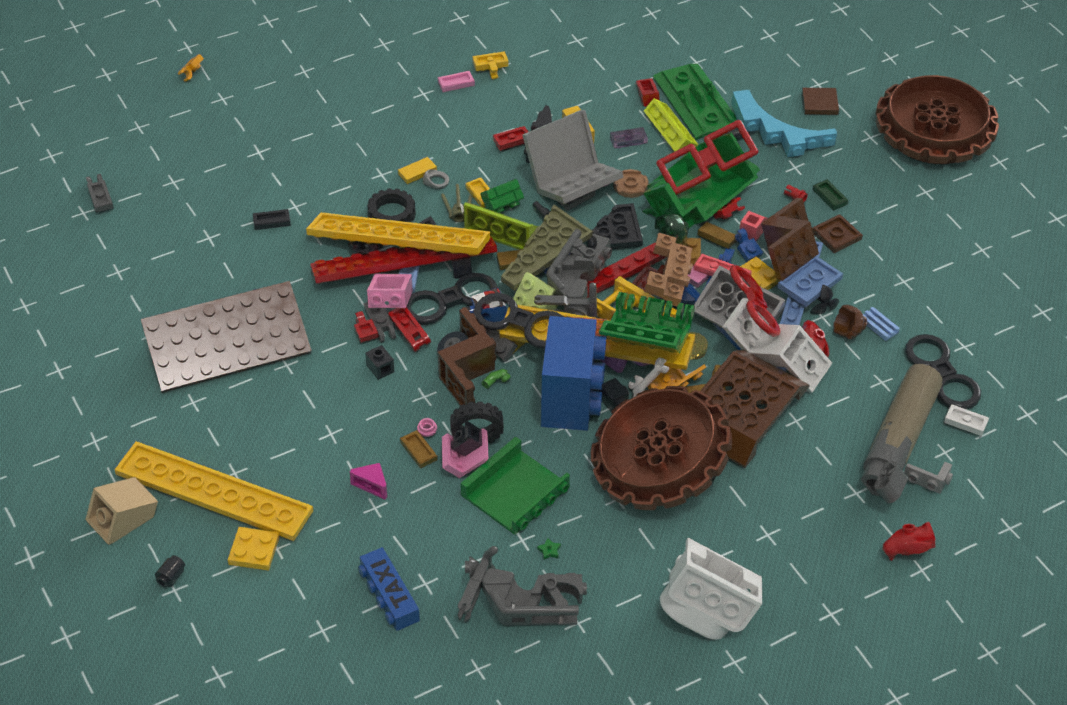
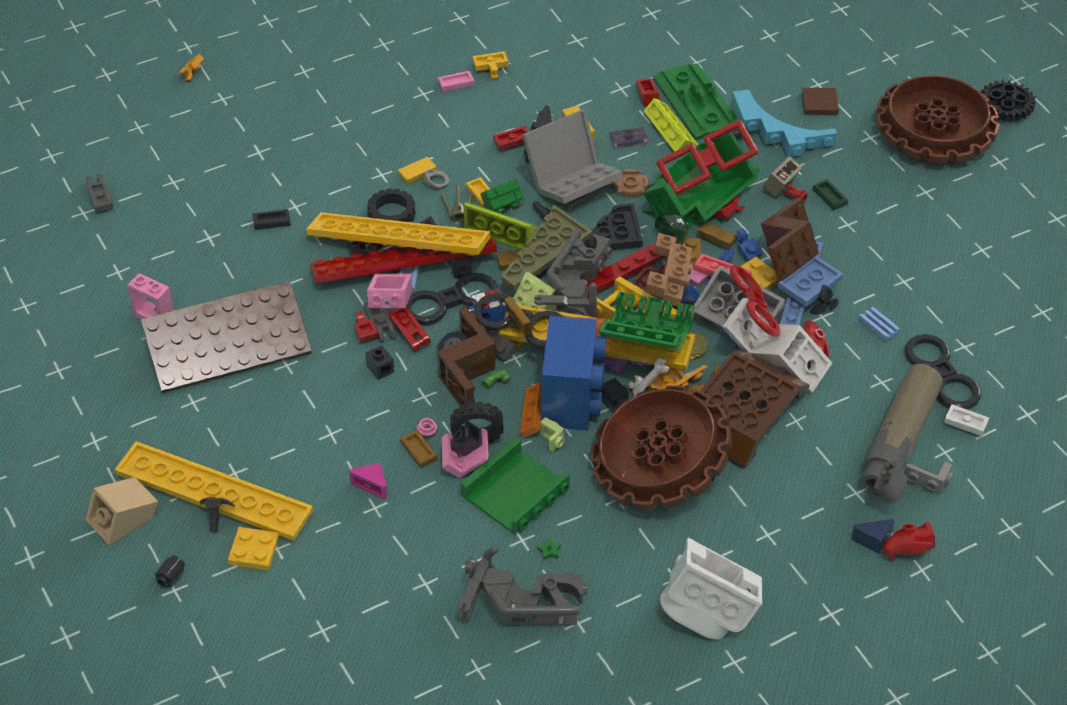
blue brick [358,547,420,631] -> none
coral slope [740,211,768,242] -> none
reddish brown tile [812,214,863,253] -> none
reddish brown hair [833,304,867,340] -> none
none -> bright pink window [127,273,174,319]
none -> black plant [200,497,235,531]
none -> pearl gold tile [505,296,532,335]
none -> orange plate [520,382,542,438]
none -> yellowish green bracket [540,417,565,452]
none -> dark tan brick [763,157,803,197]
none -> dark blue slope [851,519,895,554]
none -> black gear [981,80,1036,122]

